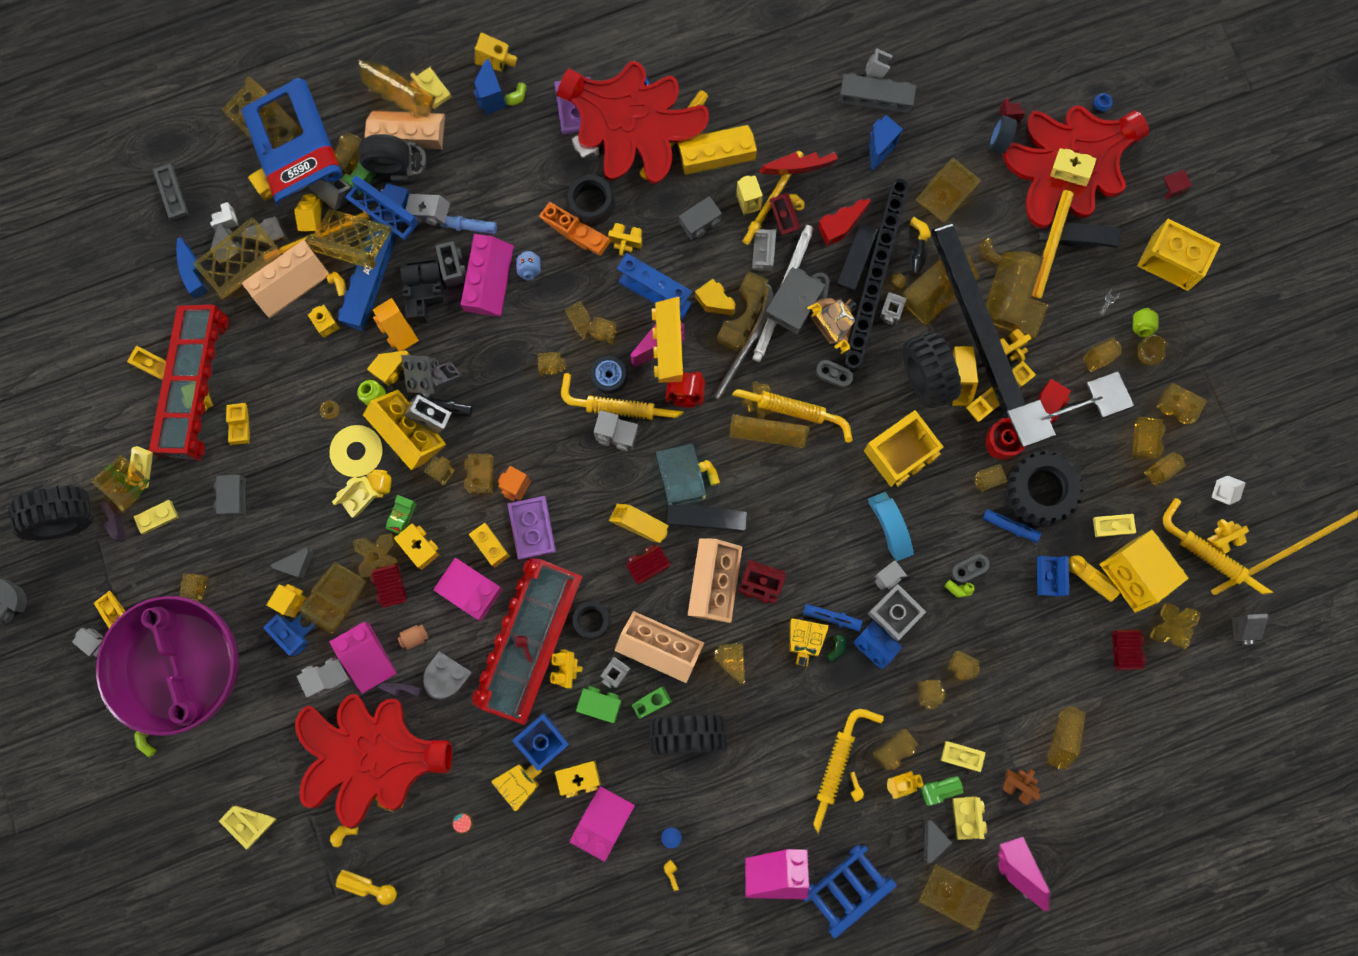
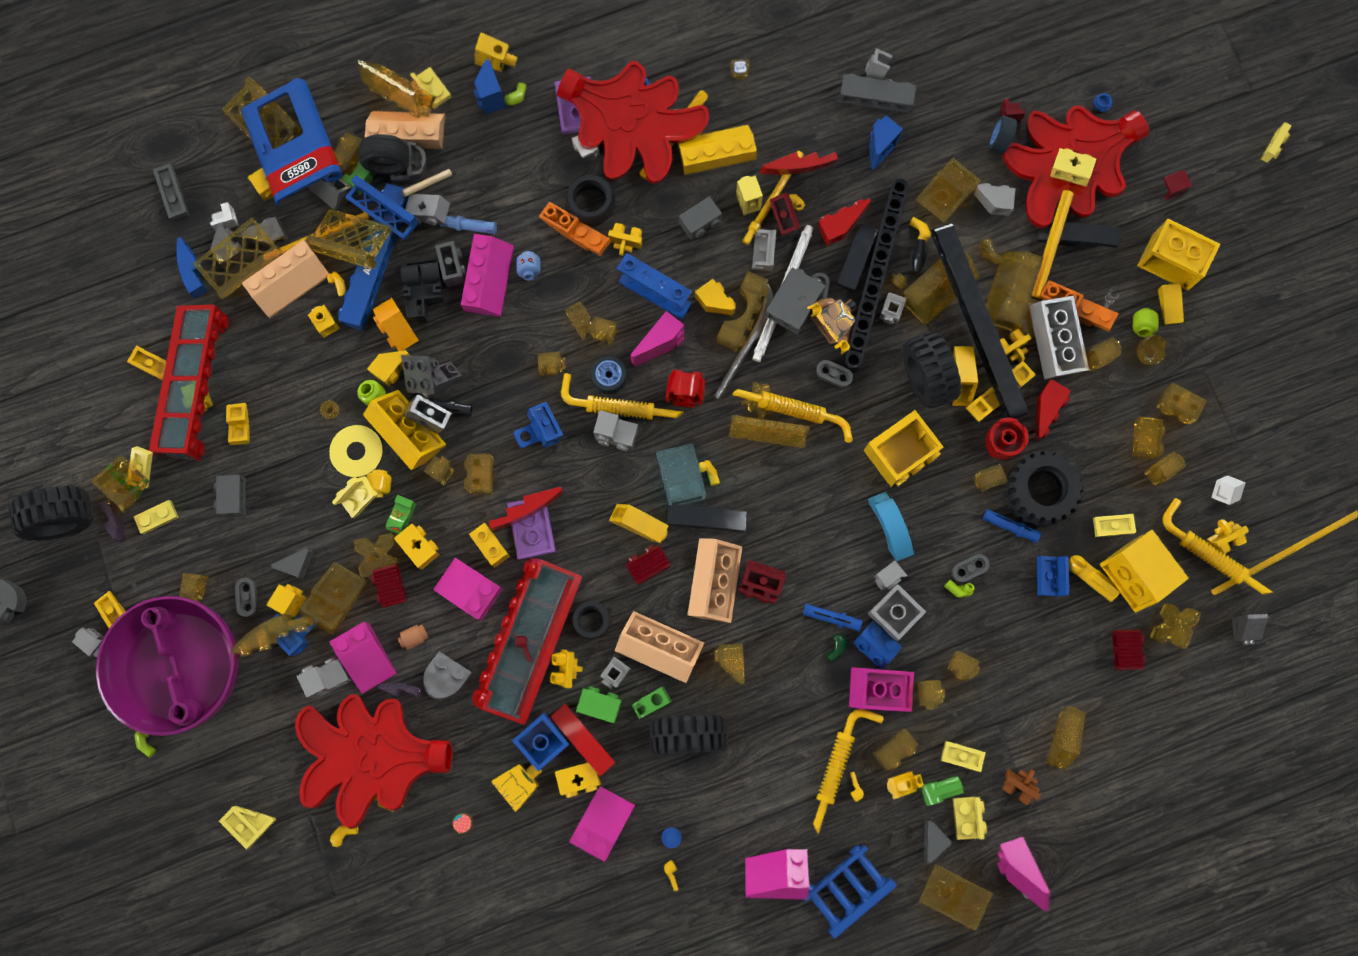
yellow slope [294,193,322,231] -> none
yellow piece [336,870,397,905] -> none
orange brick [498,466,531,502] -> none
yellow slope [652,297,683,383] -> none
yellow torso [790,619,828,667] -> none
hinge [1007,372,1134,447] -> none
none -> clear yellow slope [231,614,314,657]
none -> dark grey plate [235,578,258,617]
none -> tan bar [401,169,452,197]
none -> red slope [489,487,563,531]
none -> blue piece [513,402,563,448]
none -> red slope [551,704,616,777]
none -> tile [731,59,749,79]
none -> dark pink slope [849,667,914,712]
none -> light grey slope [974,183,1015,216]
none -> light grey slope [1029,296,1089,380]
none -> orange slope [1040,280,1119,332]
none -> yellow slope [1158,283,1184,325]
none -> light yellow plate [1261,122,1291,163]

